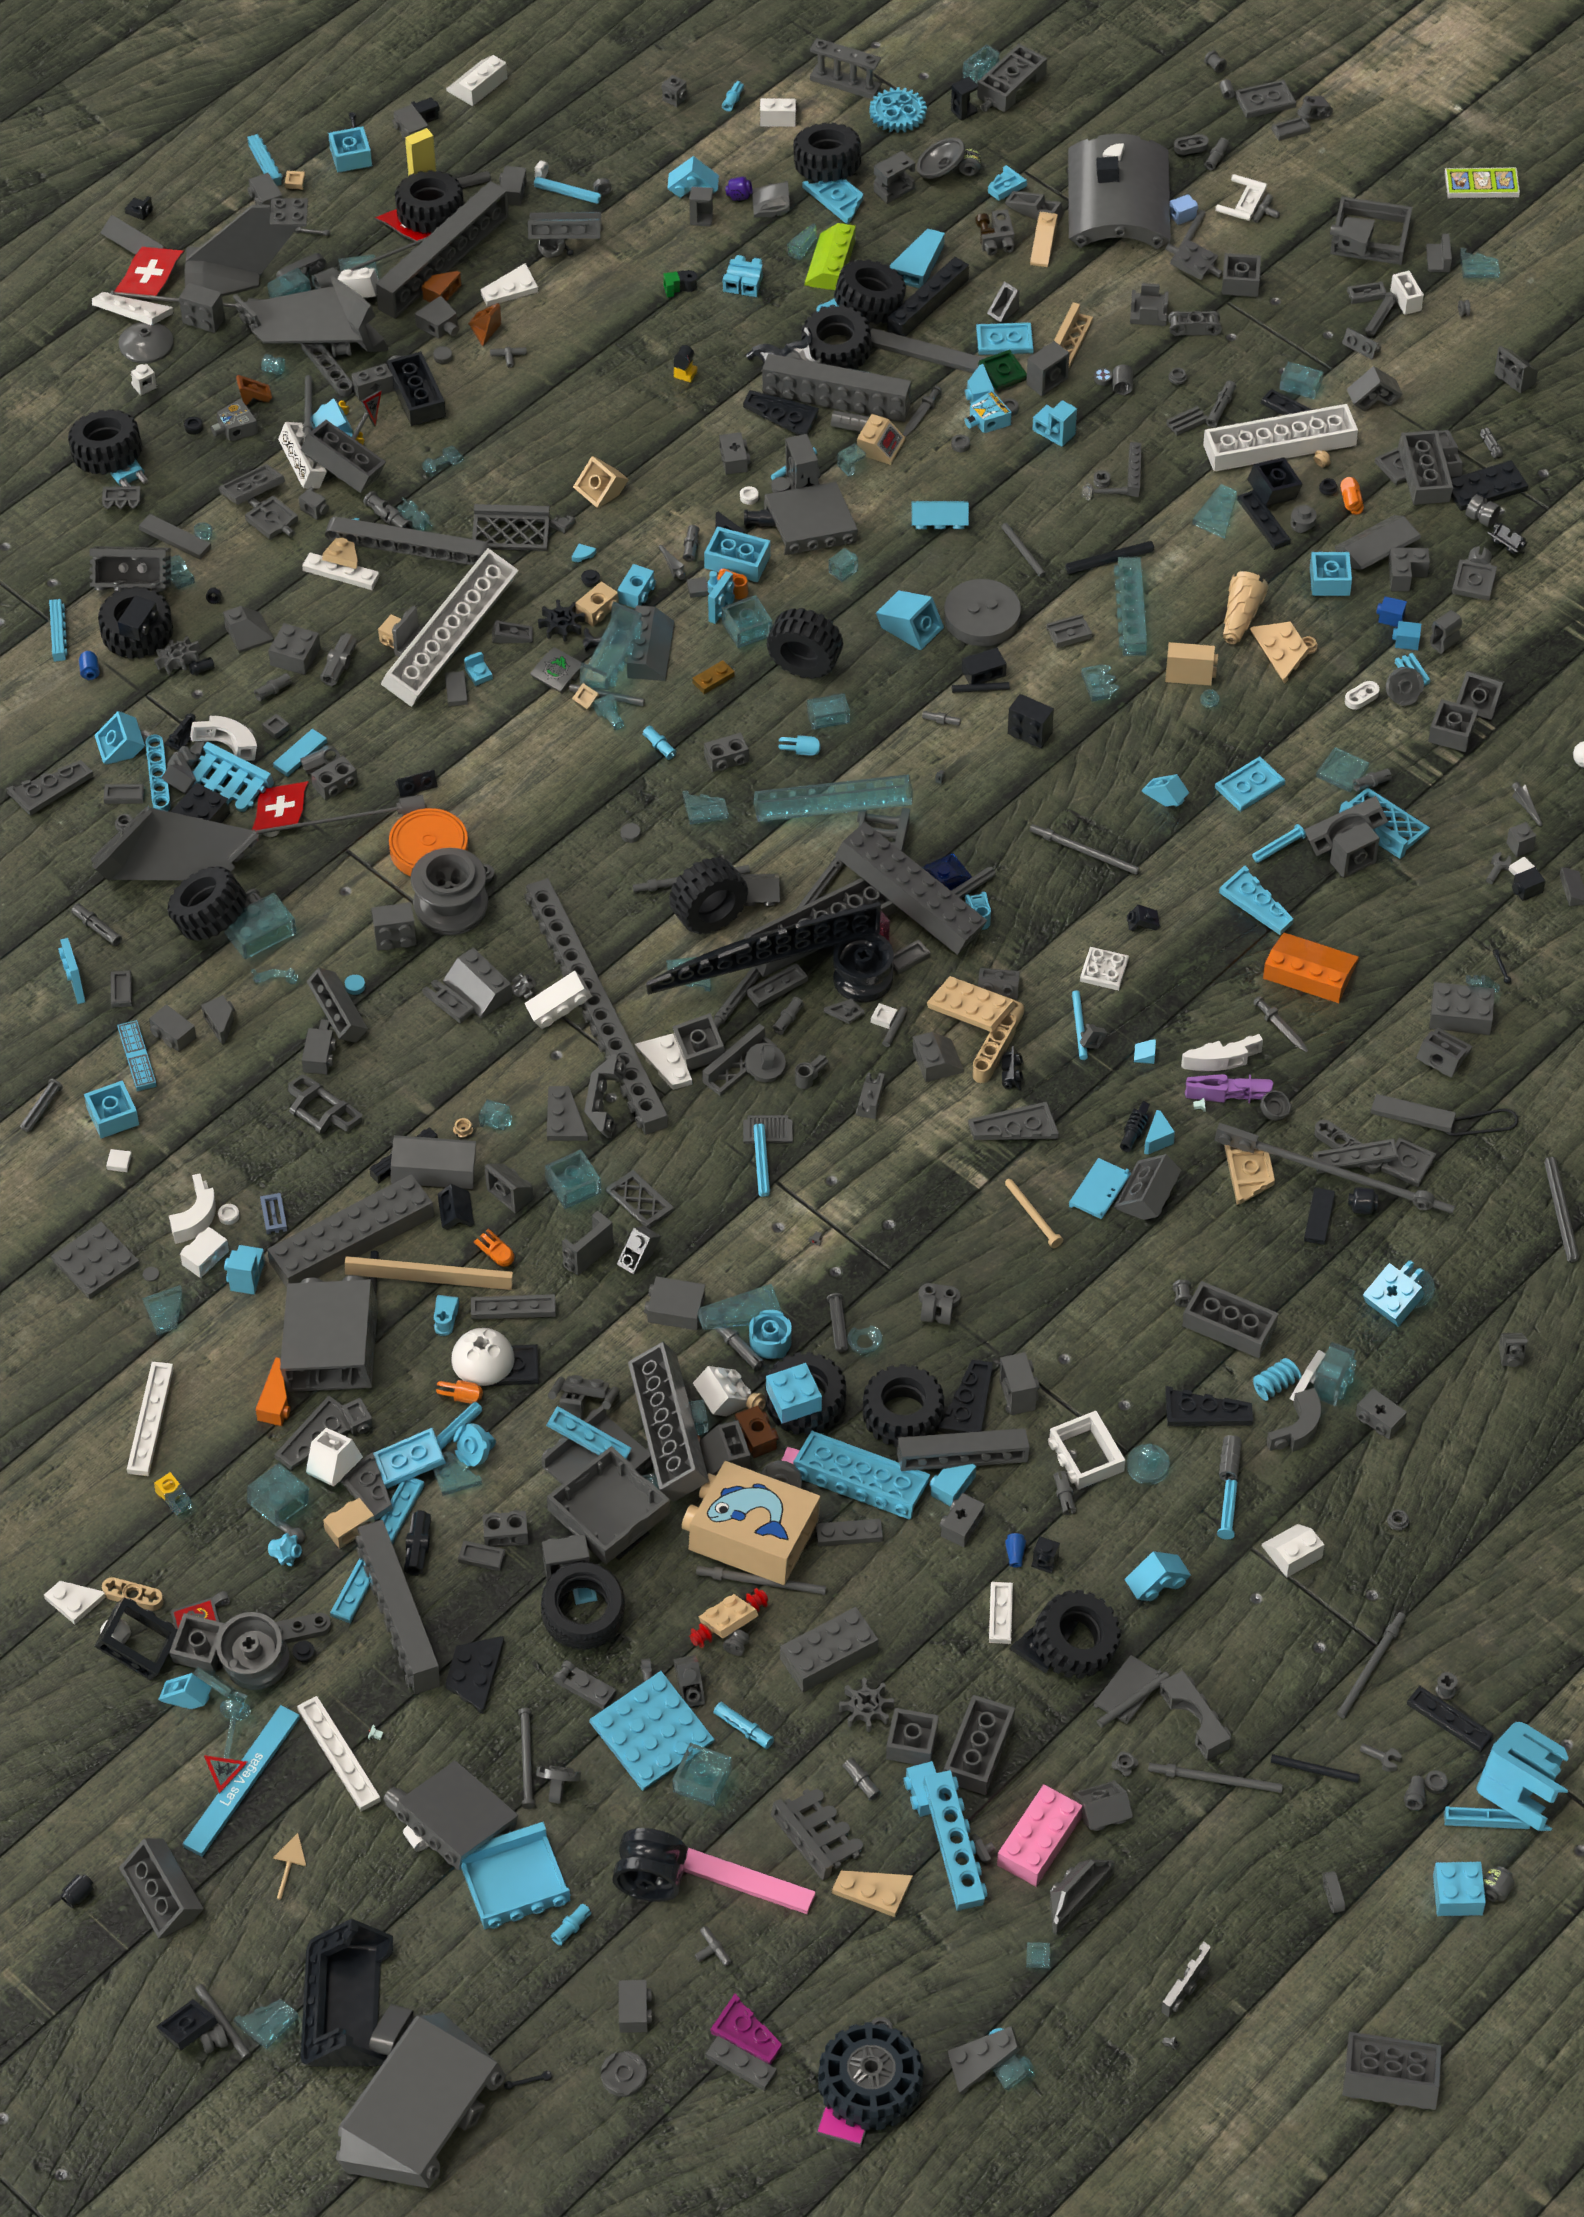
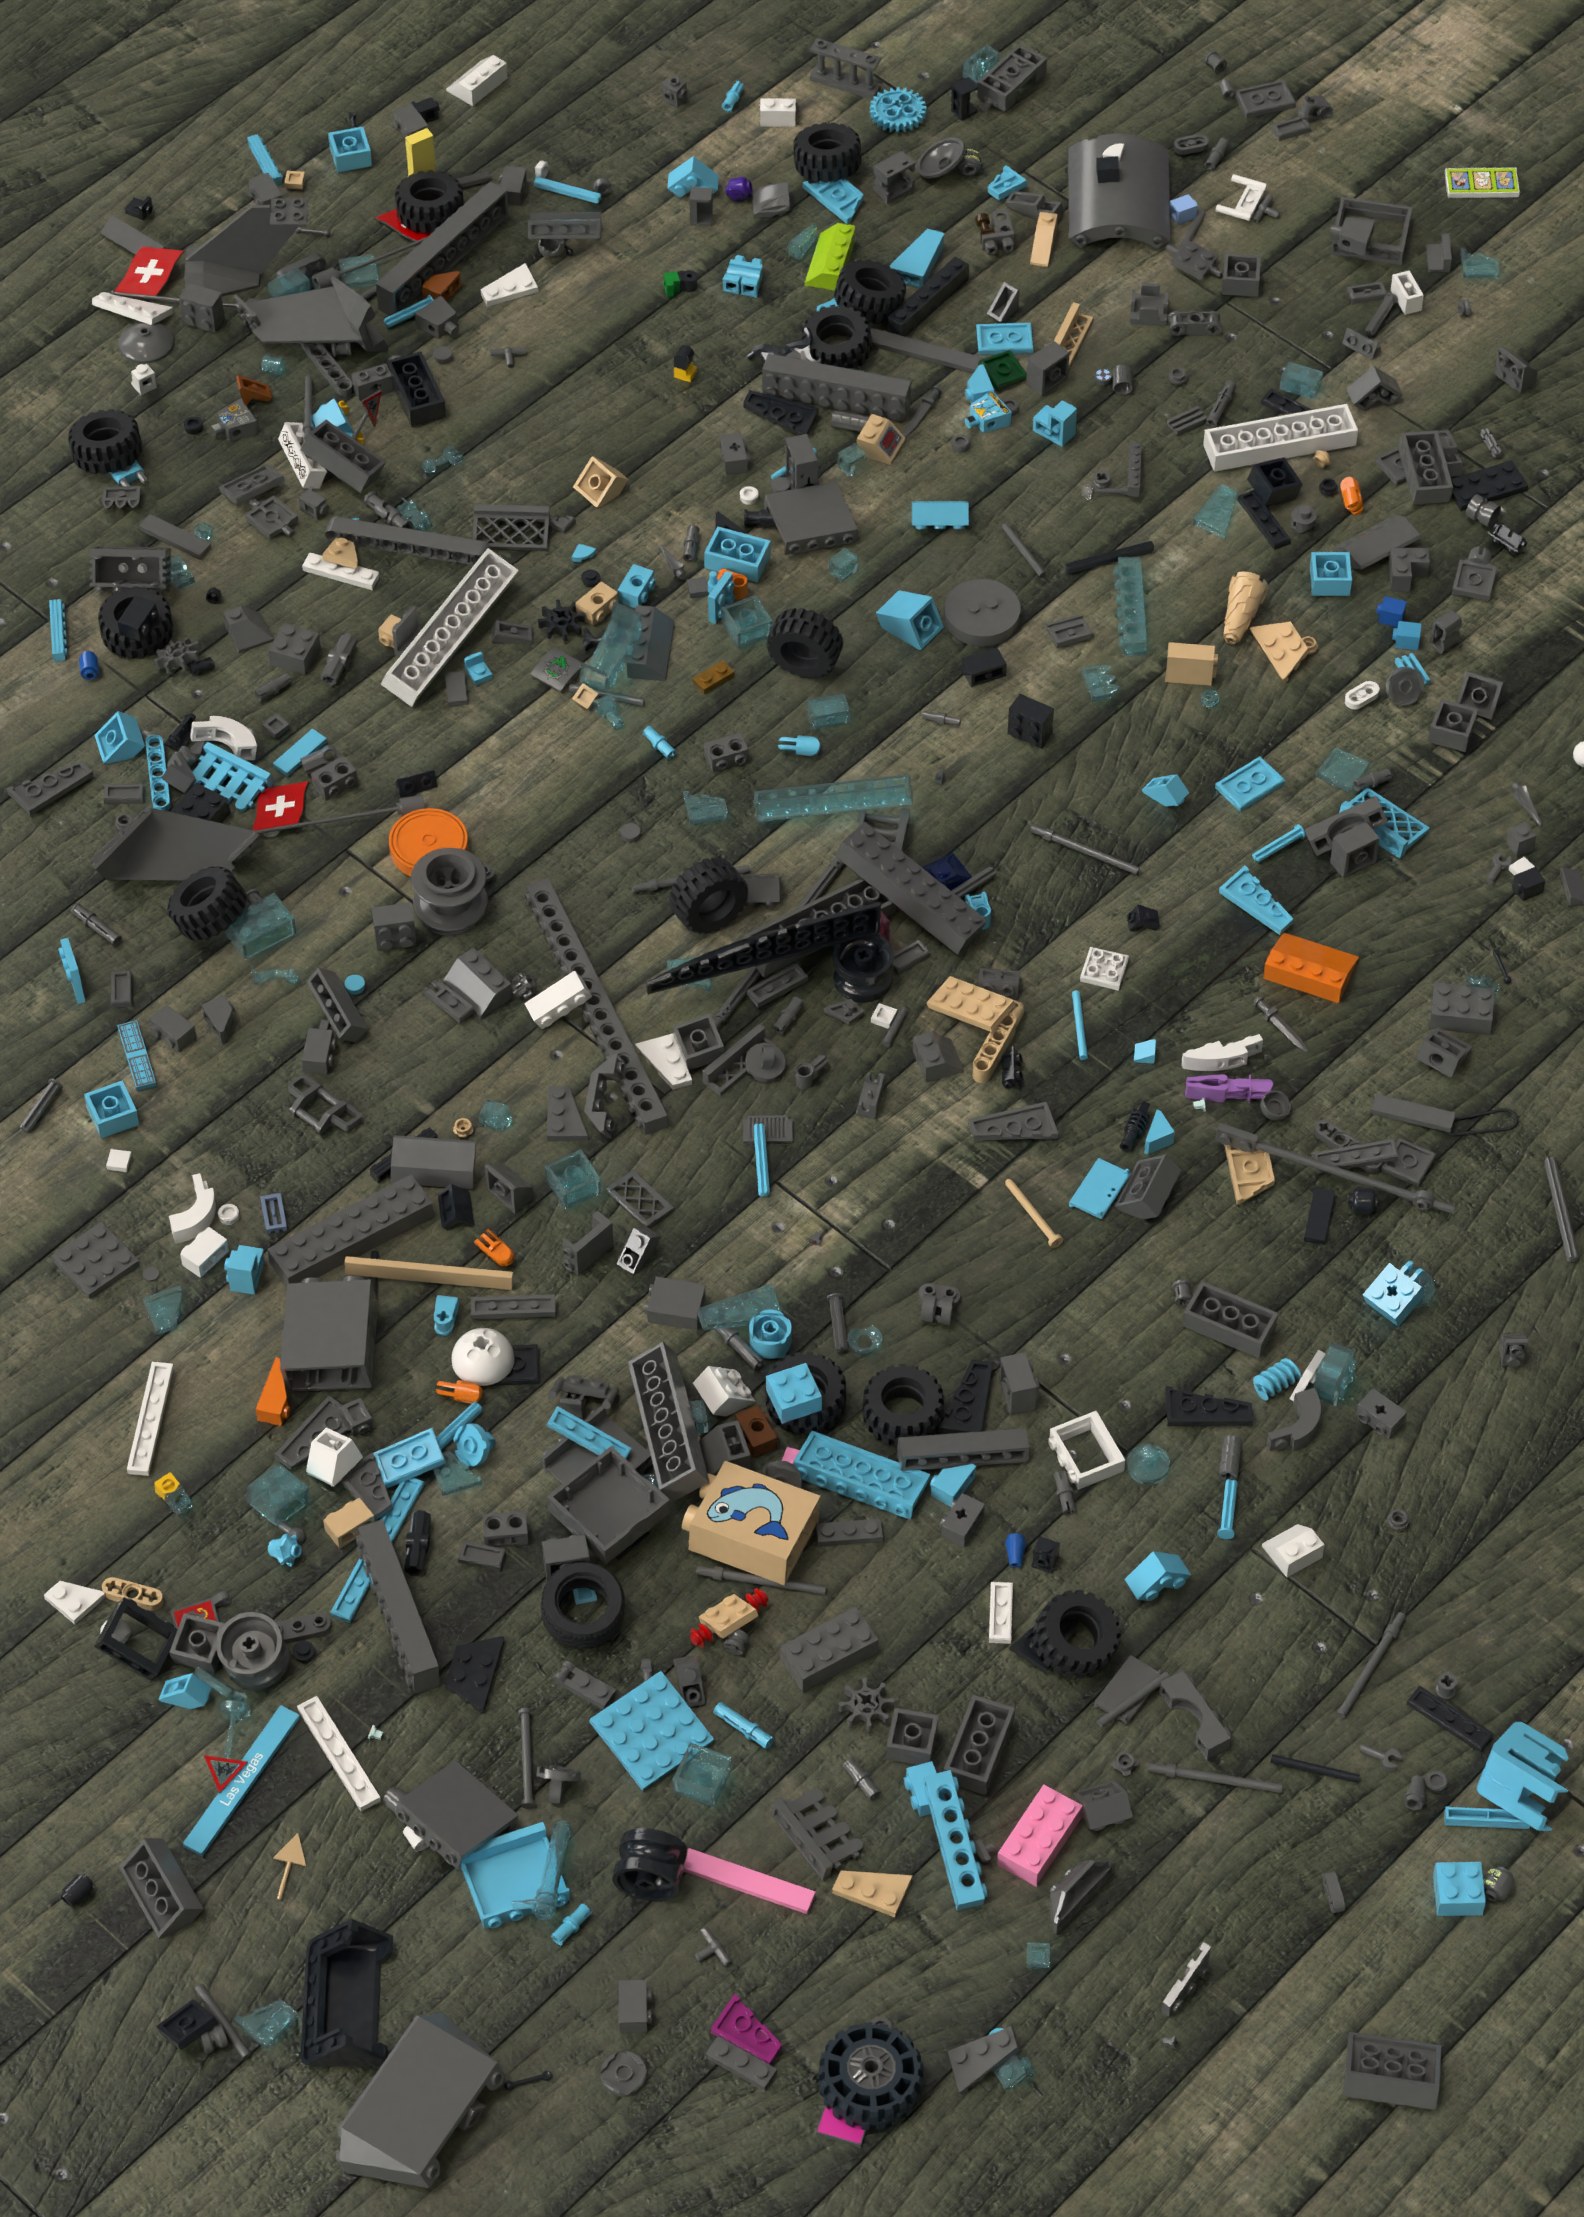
white brick [338,268,378,298] -> none
dark grey beam [369,2004,414,2056] -> none
dark orange slope [468,303,501,347] -> none
tan plate [746,1393,766,1411] -> none
black bar [951,682,1010,693] -> none
dark grey tile [1080,1024,1107,1049] -> none
none -> medium azure axle [384,295,434,328]
none -> clear light blue cylinder [512,1820,571,1920]

